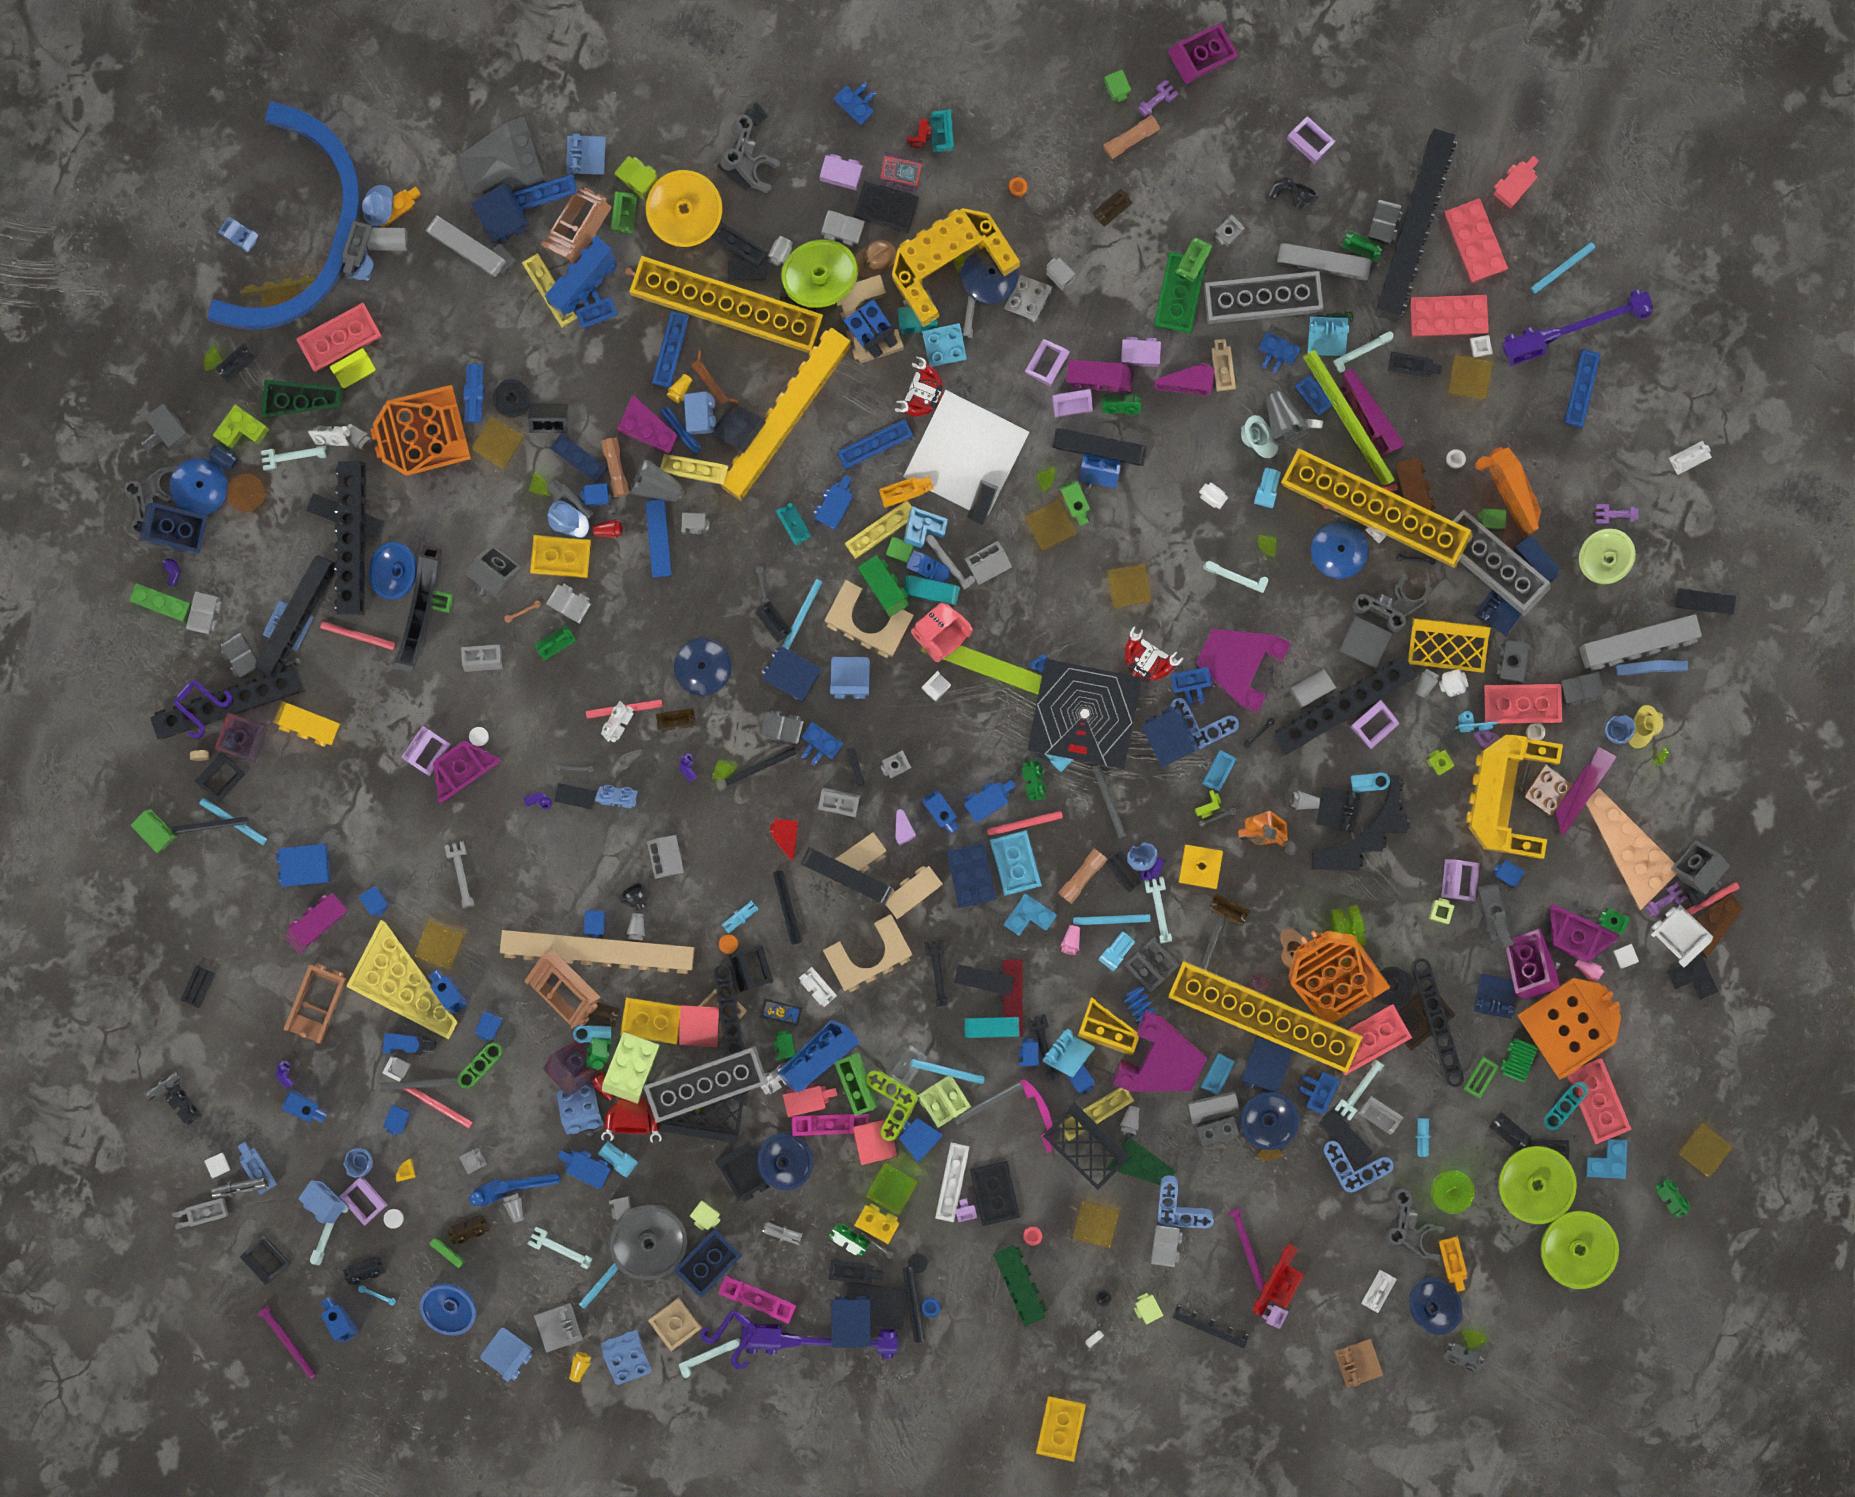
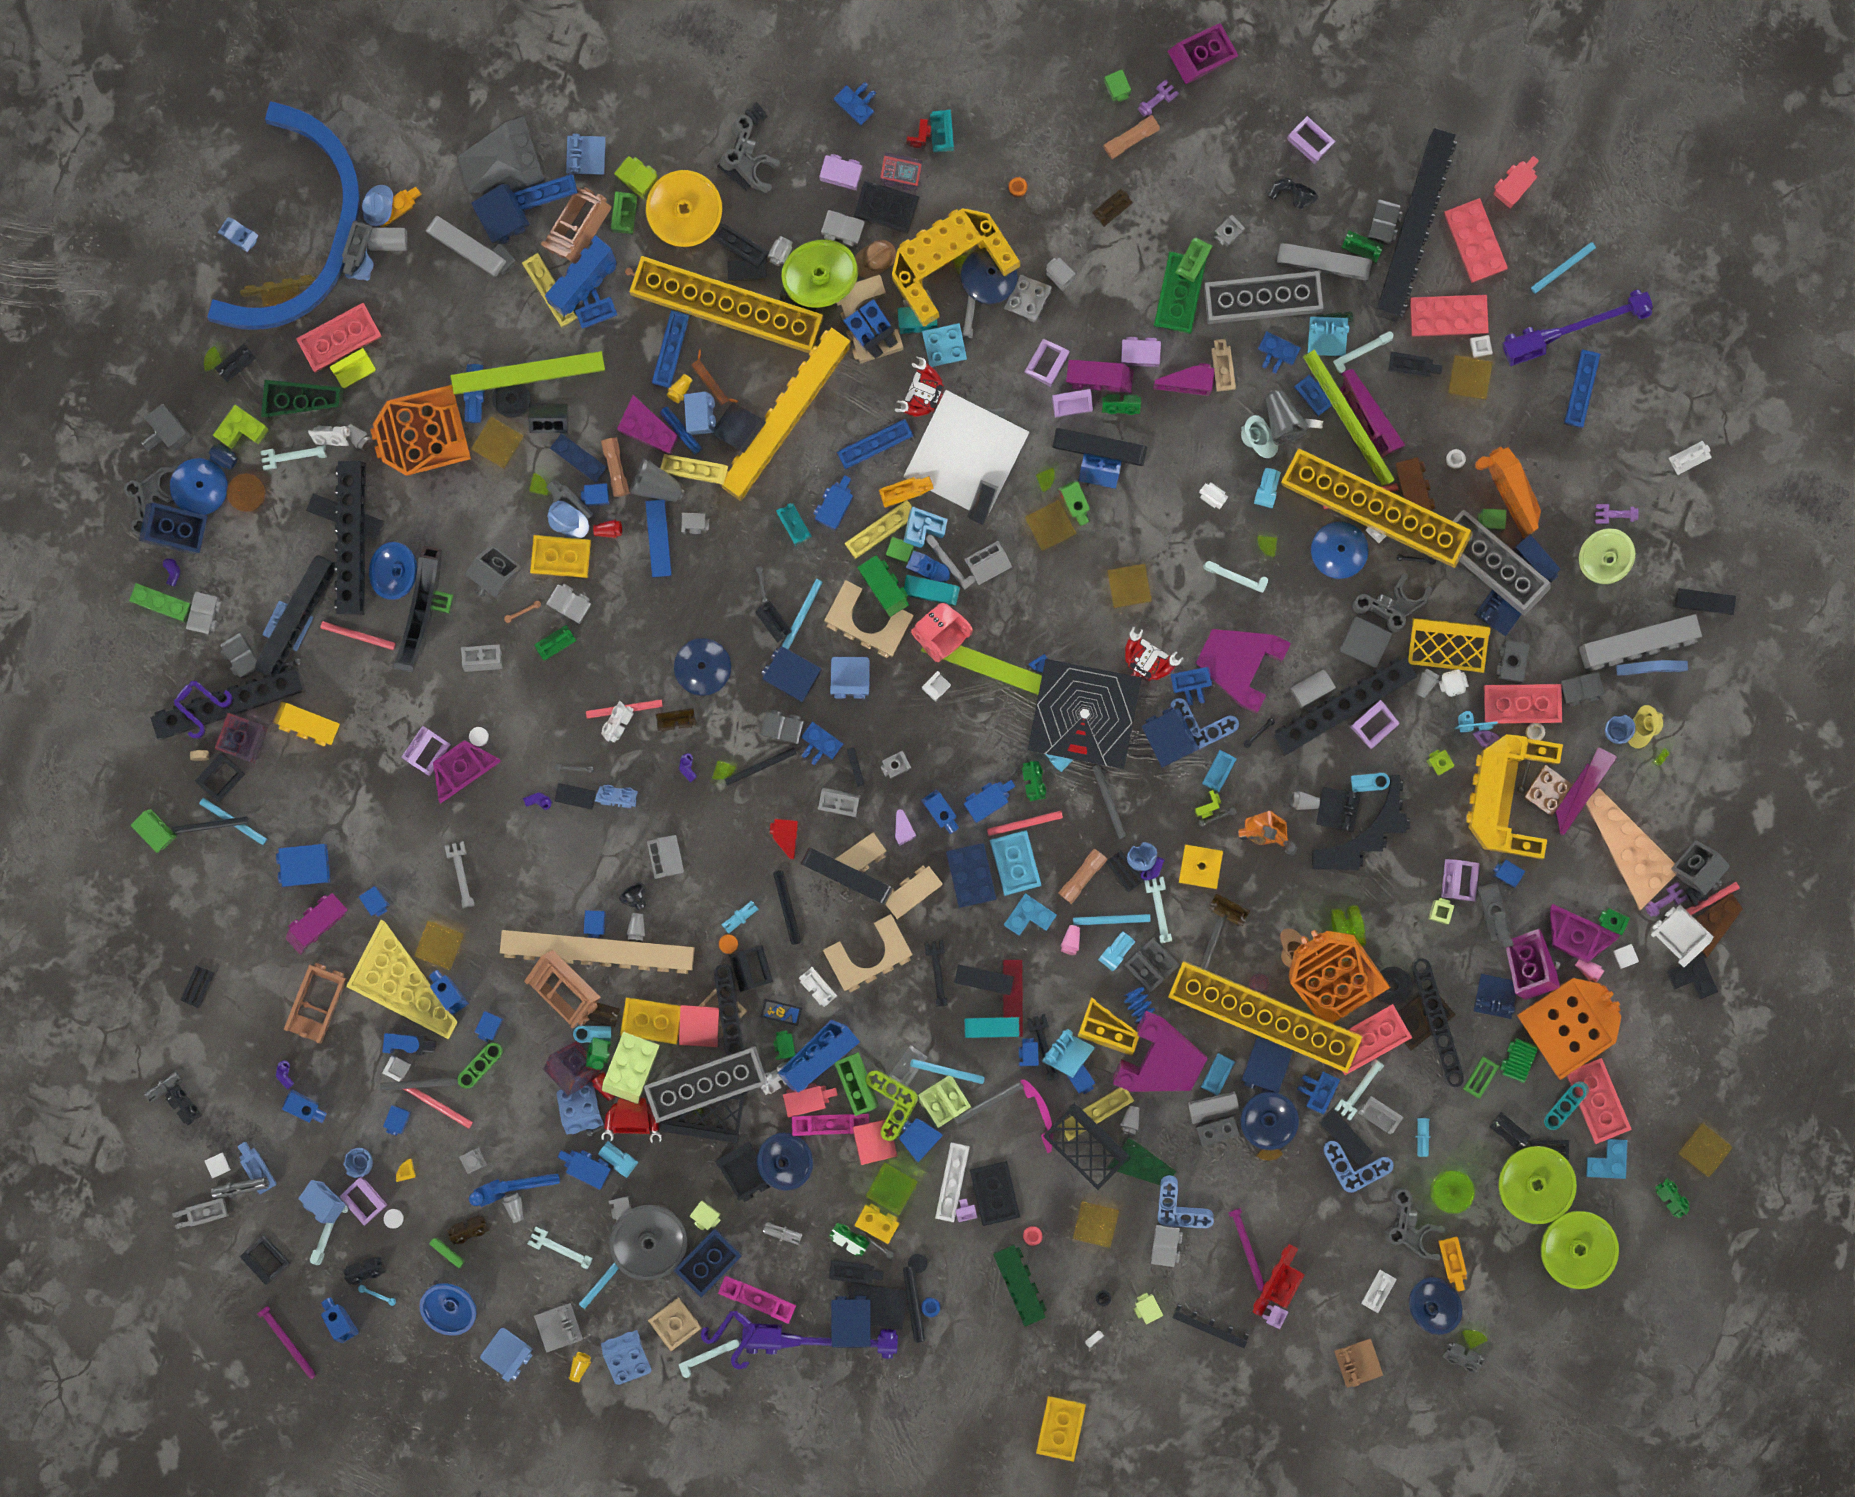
none -> lime tile [450,351,605,395]

